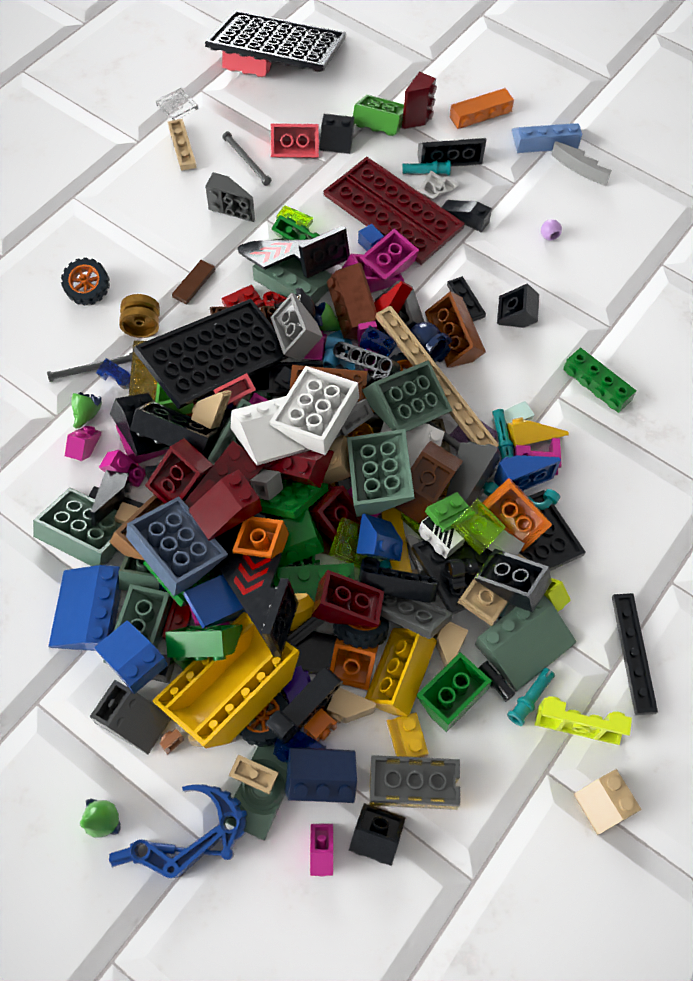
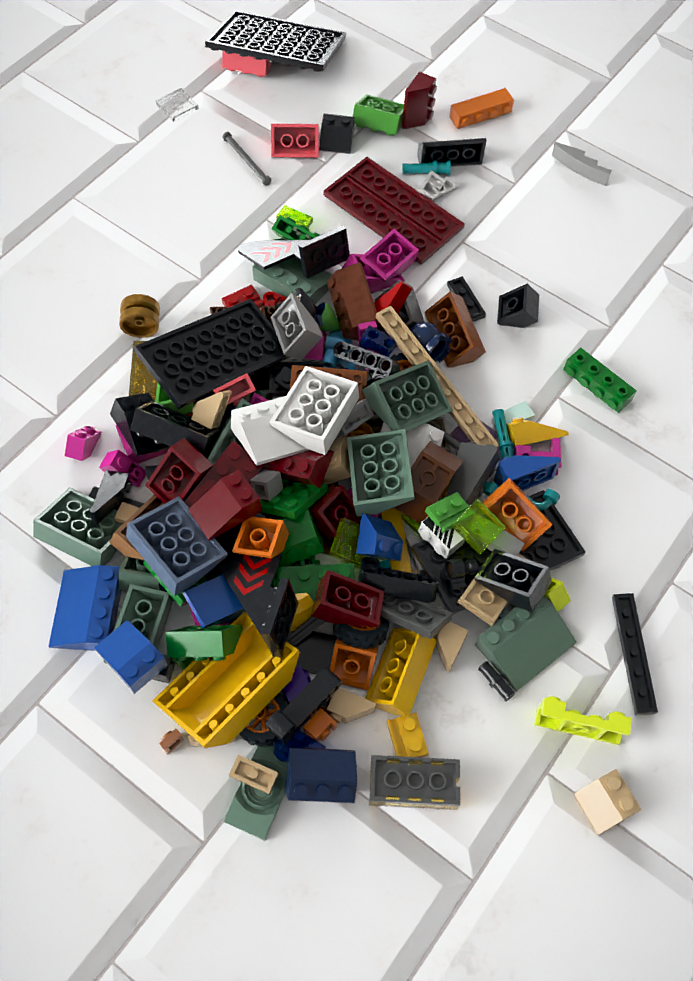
dark grey bar [47,352,135,382] -> none
black wheel [61,257,110,306] -> none
bright green hat [71,392,102,429] -> none
bright green hat [80,798,121,838] -> none
dark grey slope [89,680,171,754] -> none
clear blue leg [96,358,133,389] -> none
blue piece [109,784,248,878] -> none
red plate [162,599,192,640] -> none
tan plate [167,119,197,171] -> none
reddish brown tile [172,260,215,305] -> none
dark grey slope [205,172,255,222] -> none
dark pink slope [310,824,333,877] -> none
black slope [348,803,406,866] -> none
blue brick [358,224,384,251] -> none
green slope [416,652,492,732] -> none
black slope [442,200,492,233] -> none
teal pin [507,668,555,726] -> none
medium blue slope [511,123,582,153] -> none
lavender piece [541,219,562,241] -> none

